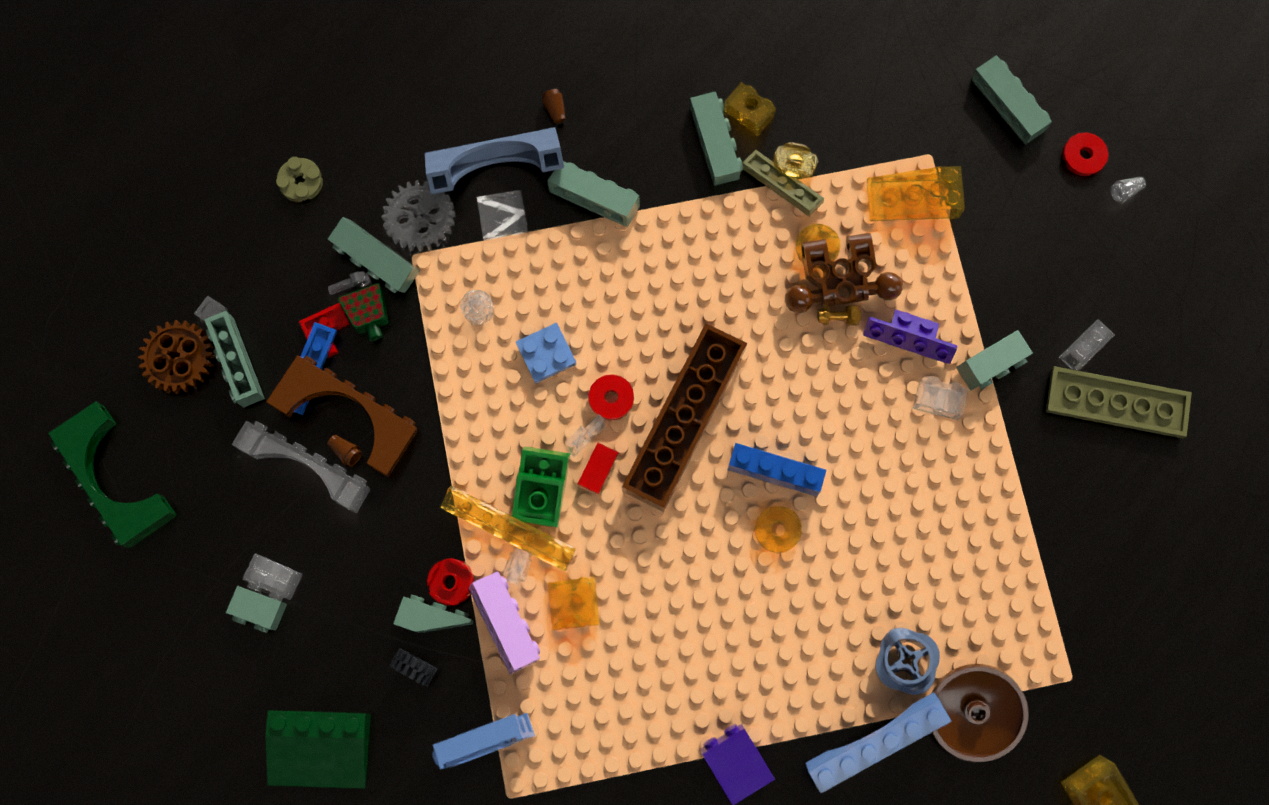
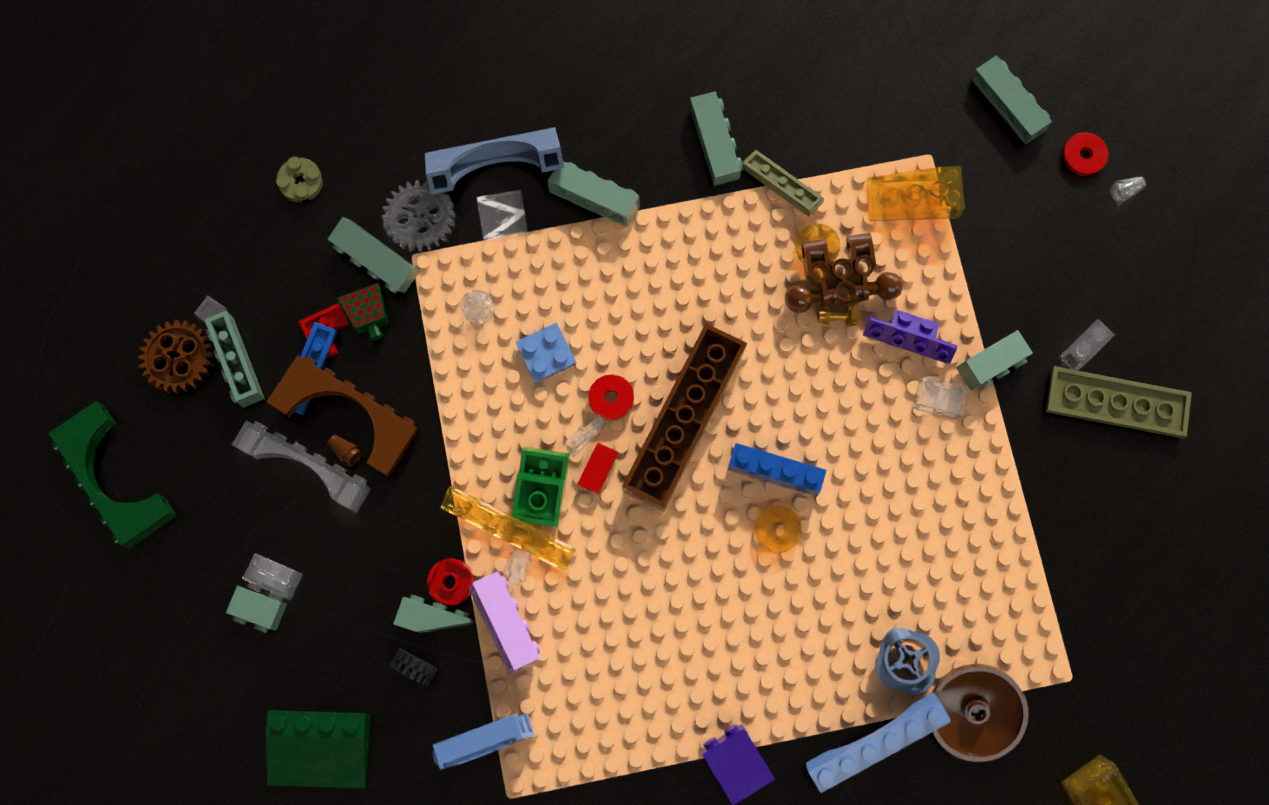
clear bar [328,271,371,295] -> none
reddish brown cone [542,89,566,124] -> none
clear yellow slope [548,577,600,631] -> none
clear yellow brick [724,82,776,136] -> none
clear yellow tile [773,142,818,179] -> none

